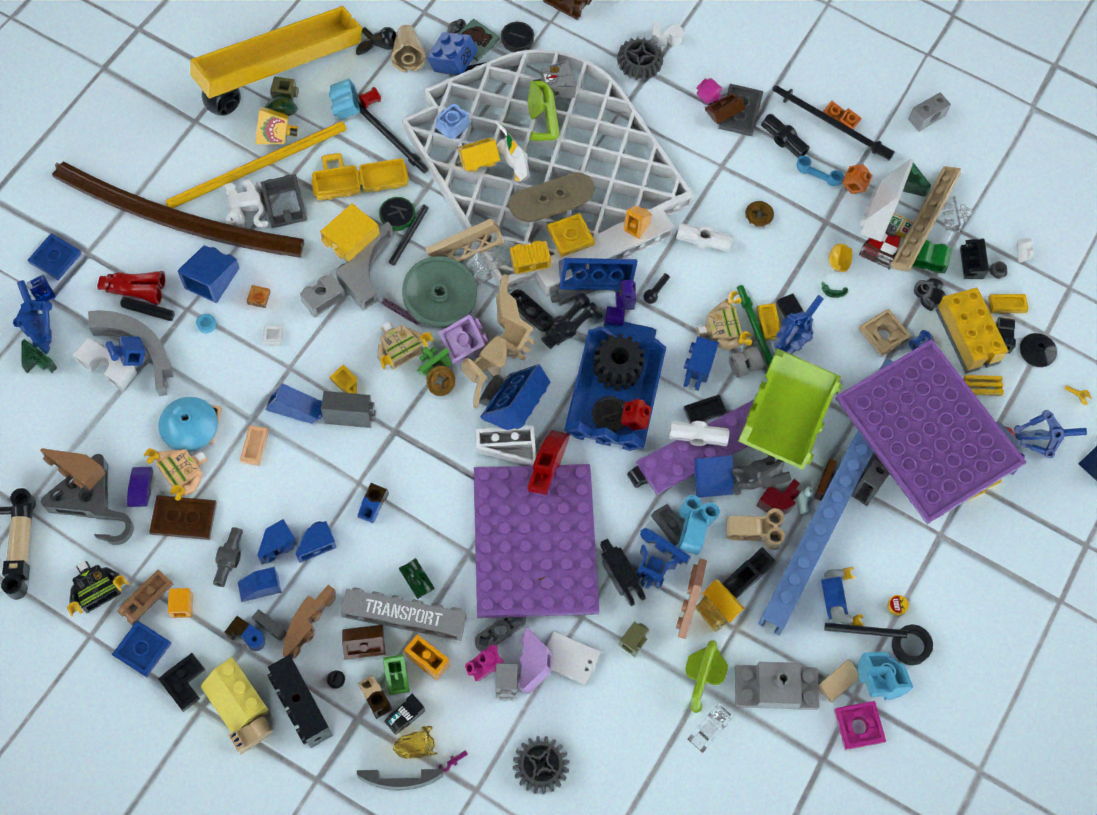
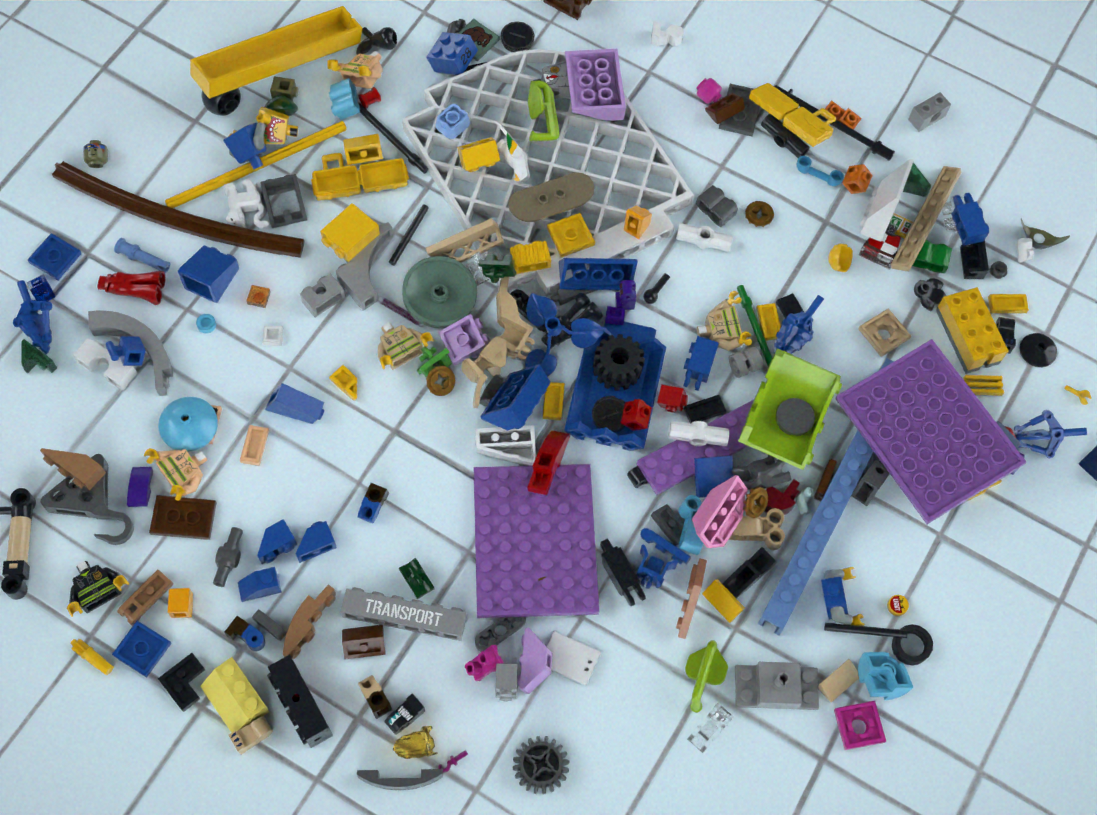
black axle [120,297,175,321] -> none
dark grey brick [321,391,376,428] -> none
black piece [327,670,345,689] -> none
black tile [379,197,415,231] -> none
bright green slope [383,654,410,695] -> none
tan cone [391,25,426,72] -> none
light orange brick [404,634,450,681] -> none
dark grey gear [617,36,664,80] -> none
olive brick [619,621,649,657] -> none
clear yellow piece [695,595,729,633] -> none
clear green piece [821,282,848,298] -> none
blue bush [909,330,934,351] -> none
none -> yellow piece [70,639,114,675]
none -> olive head [83,140,108,168]
none -> medium blue pin [114,238,170,273]
none -> blue torso [223,113,271,170]
none -> light nougat torso [327,51,383,89]
none -> yellow brick [343,134,383,165]
none -> dark green hips [478,254,516,283]
none -> blue plant [525,293,604,377]
none -> yellow tile [542,382,565,421]
none -> lavender slope [565,49,626,121]
none -> red brick [657,384,688,413]
none -> bright pink wedge [692,475,748,548]
none -> dark grey brick [696,185,738,227]
none -> pearl gold gear [743,486,768,518]
none -> yellow piece [749,83,836,147]
none -> dark grey tile [776,398,815,436]
none -> blue hinge [951,193,989,246]
none -> olive piece [1021,218,1070,250]

